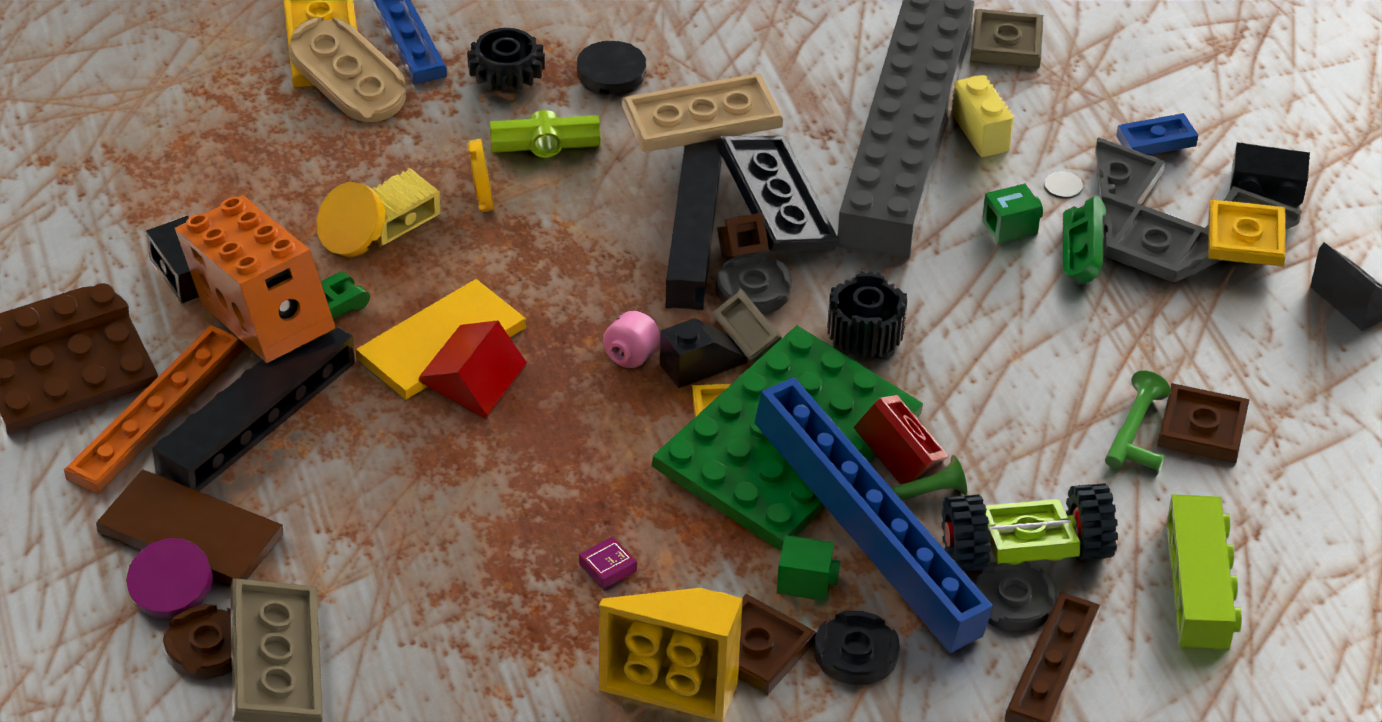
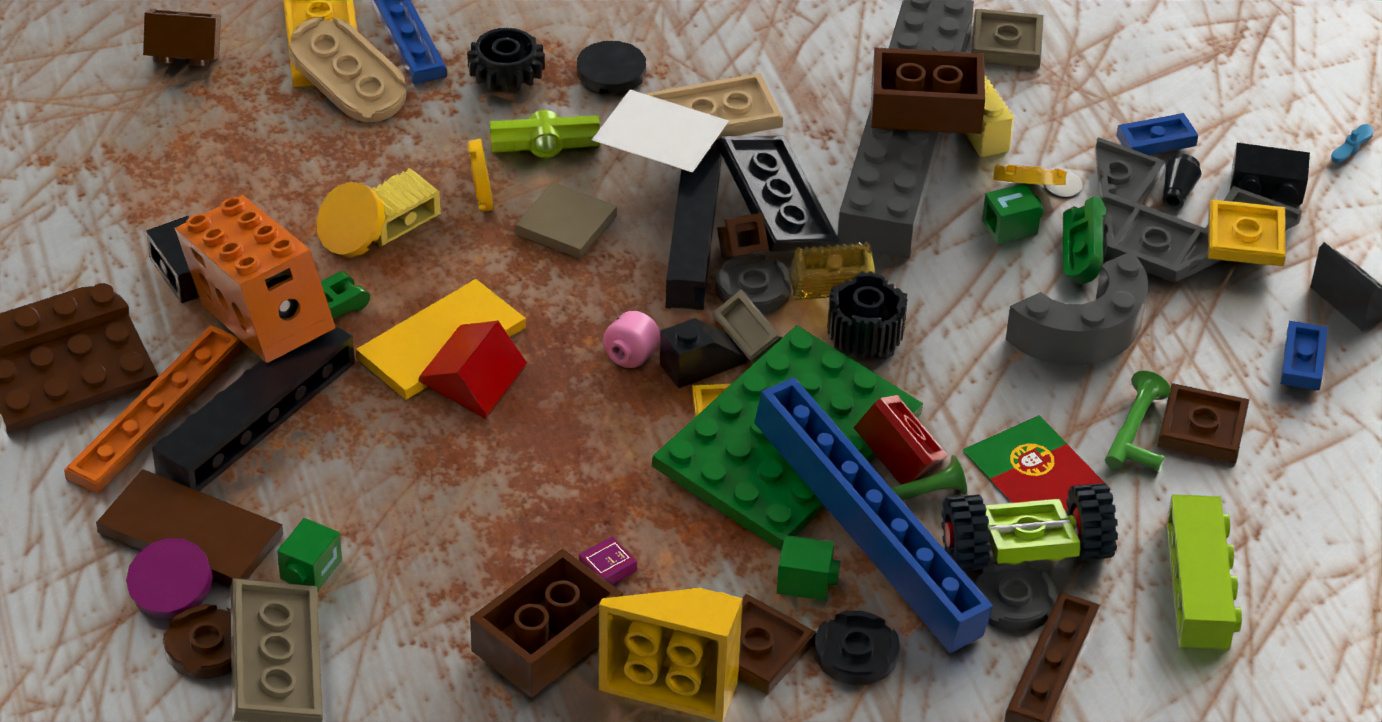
none -> reddish brown brick [143,9,221,66]
none -> green brick [277,518,342,592]
none -> reddish brown brick [470,548,623,698]
none -> dark tan tile [515,182,617,259]
none -> white sticker [592,90,729,173]
none -> clear yellow brick [790,242,875,300]
none -> reddish brown brick [871,47,985,134]
none -> sticker [962,415,1112,511]
none -> yellow tile [993,164,1067,185]
none -> dark grey brick [1006,251,1148,365]
none -> black cone [1162,154,1202,209]
none -> blue plate [1280,320,1328,391]
none -> dark azure piece [1331,124,1374,163]

